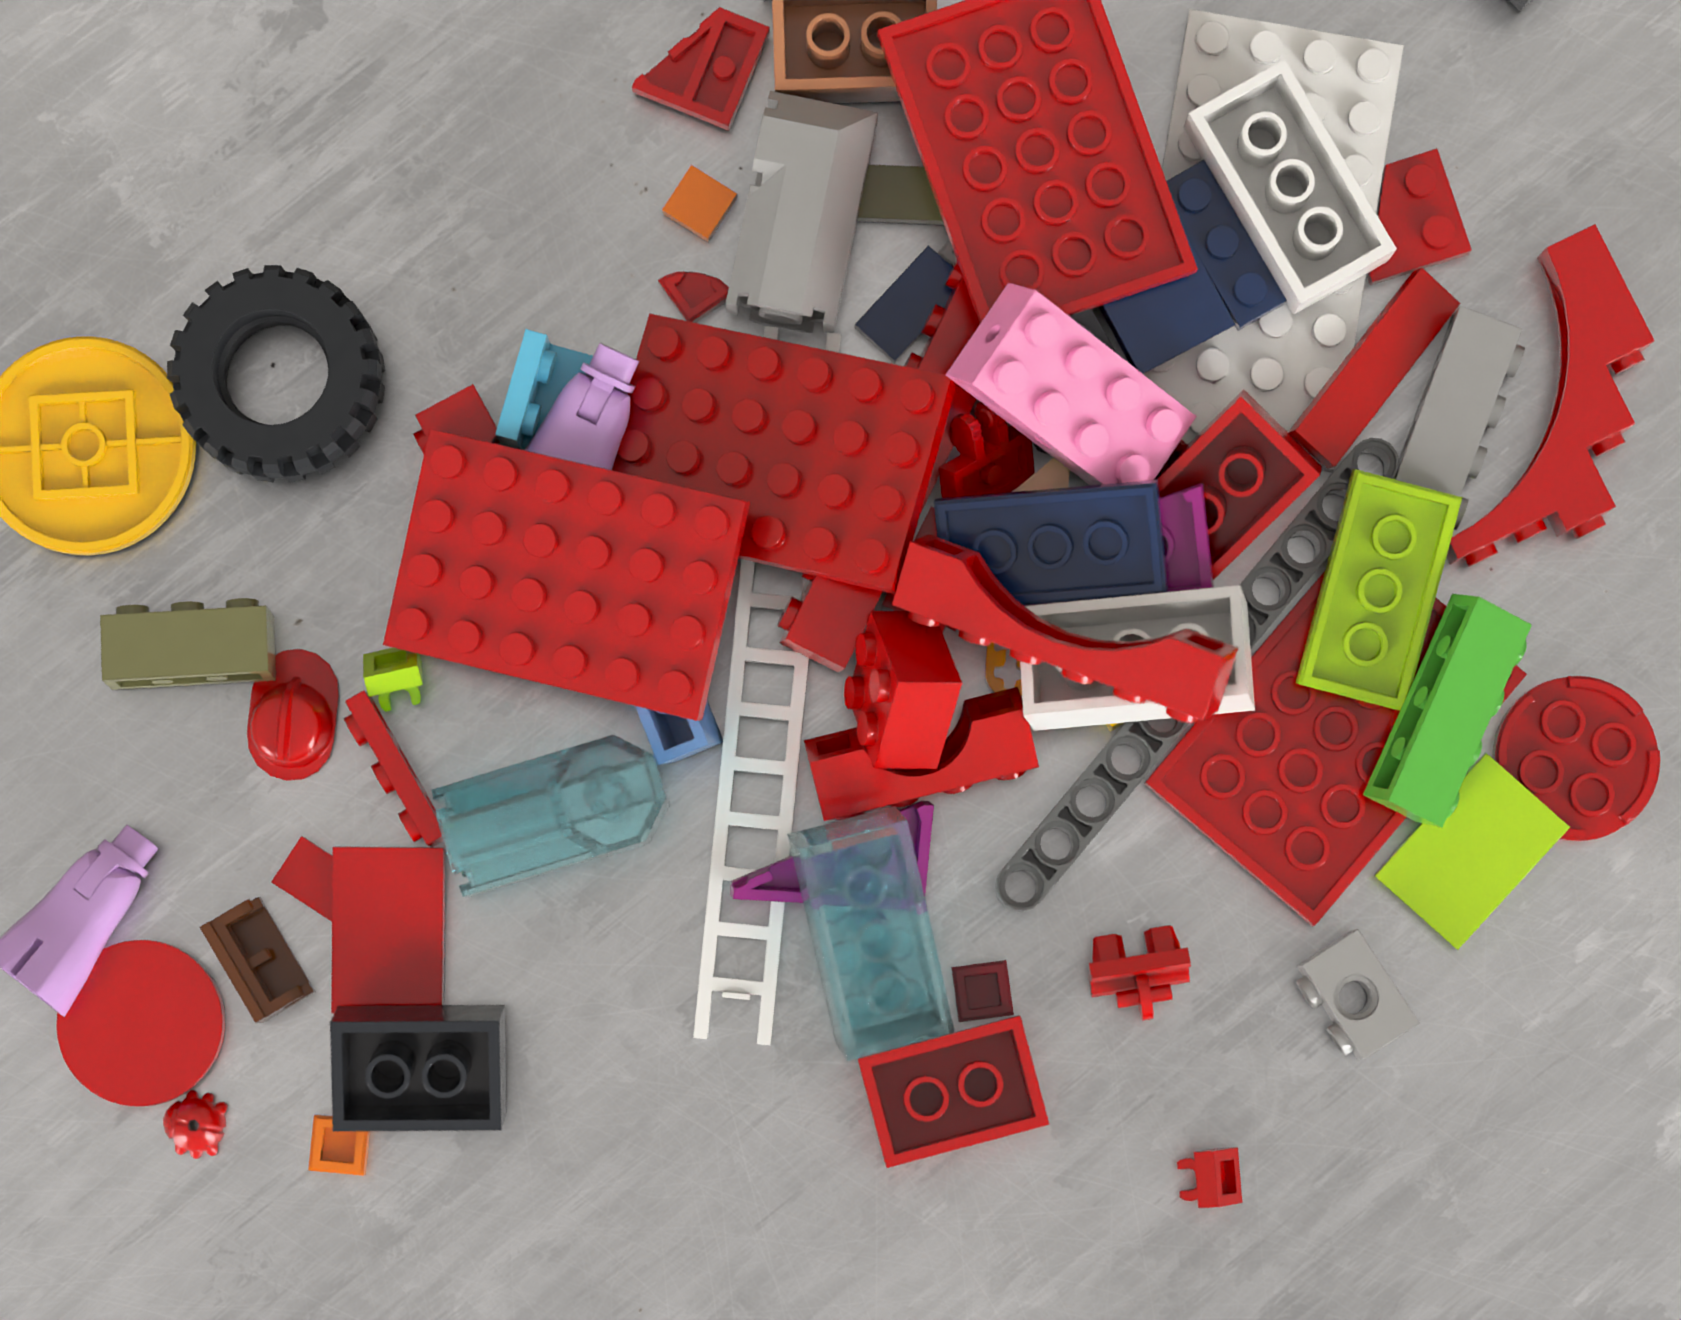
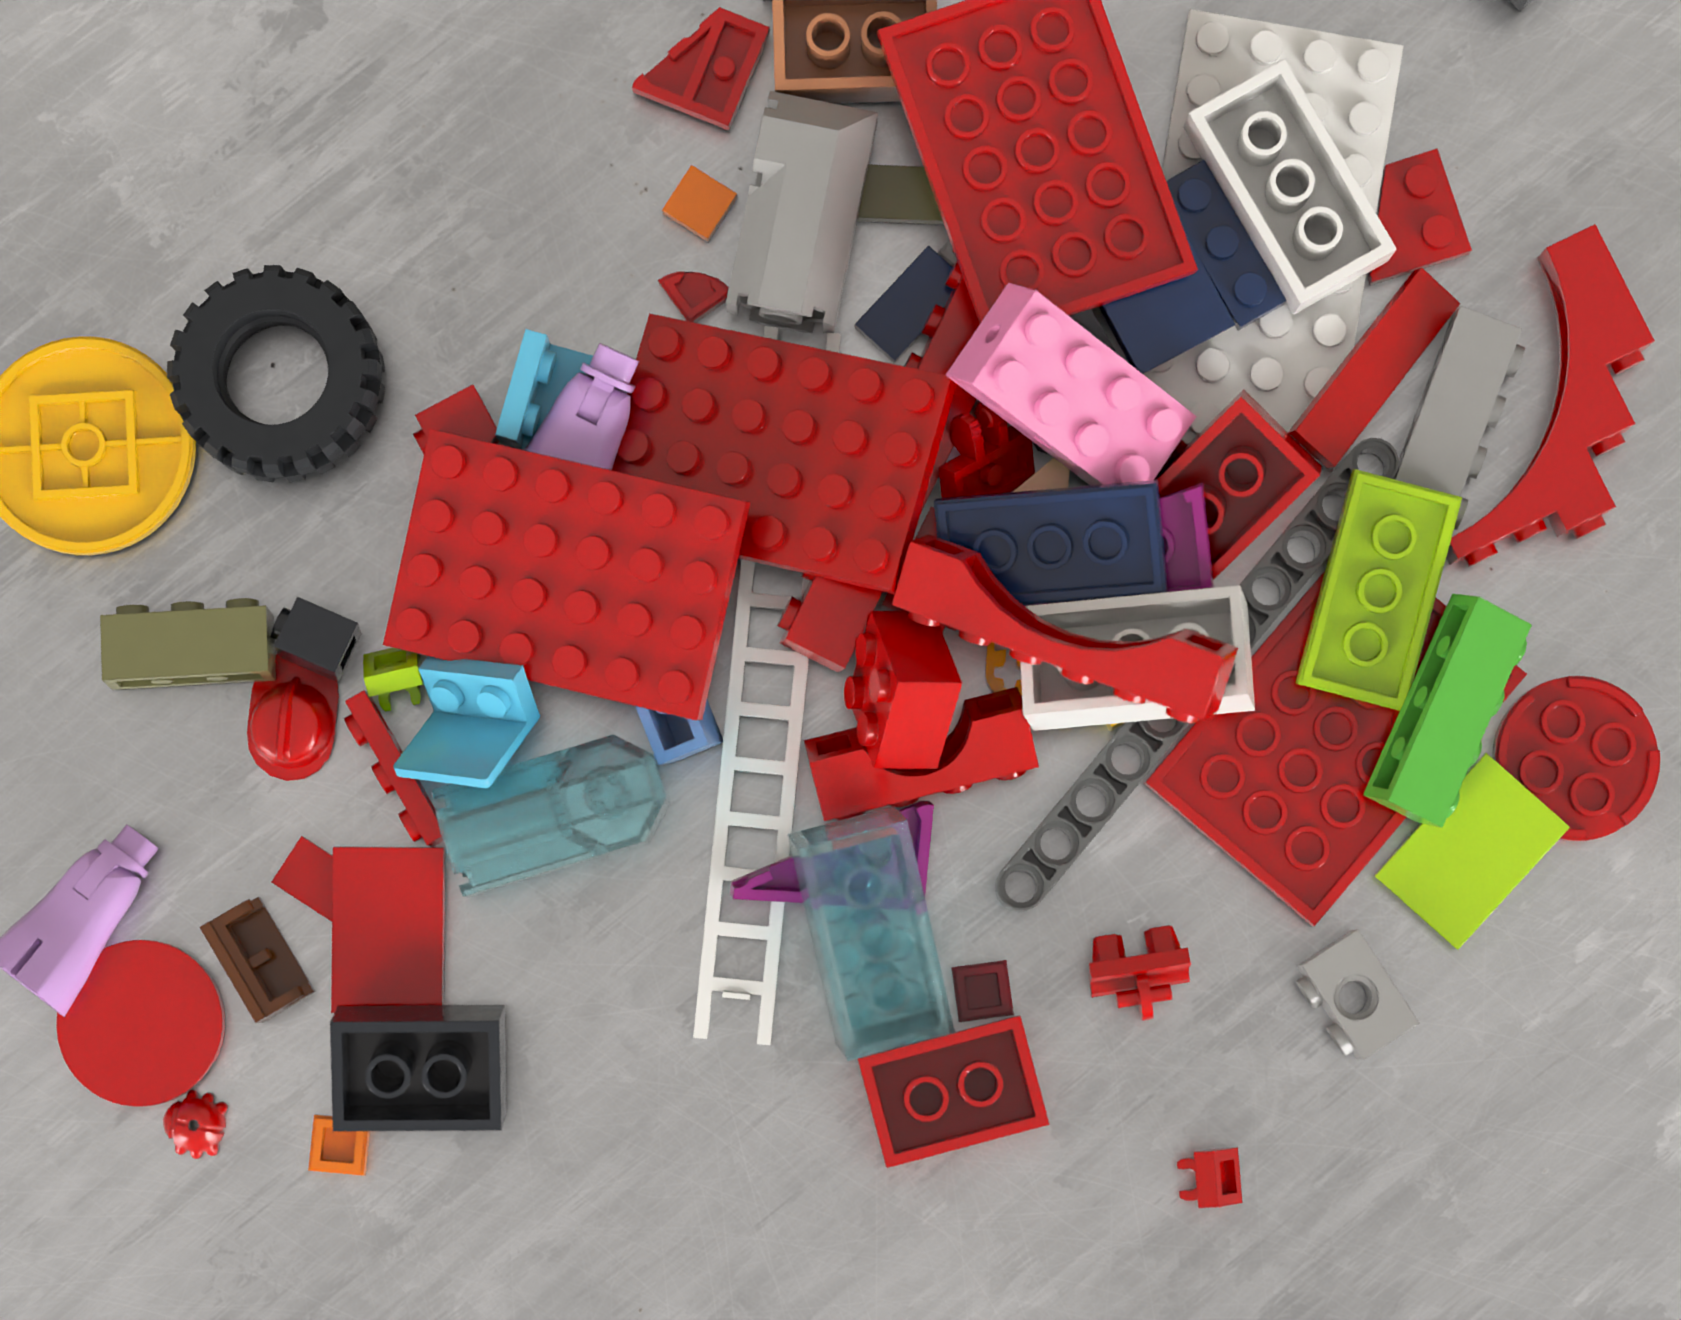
none -> black brick [271,596,362,683]
none -> medium azure bracket [393,656,540,788]

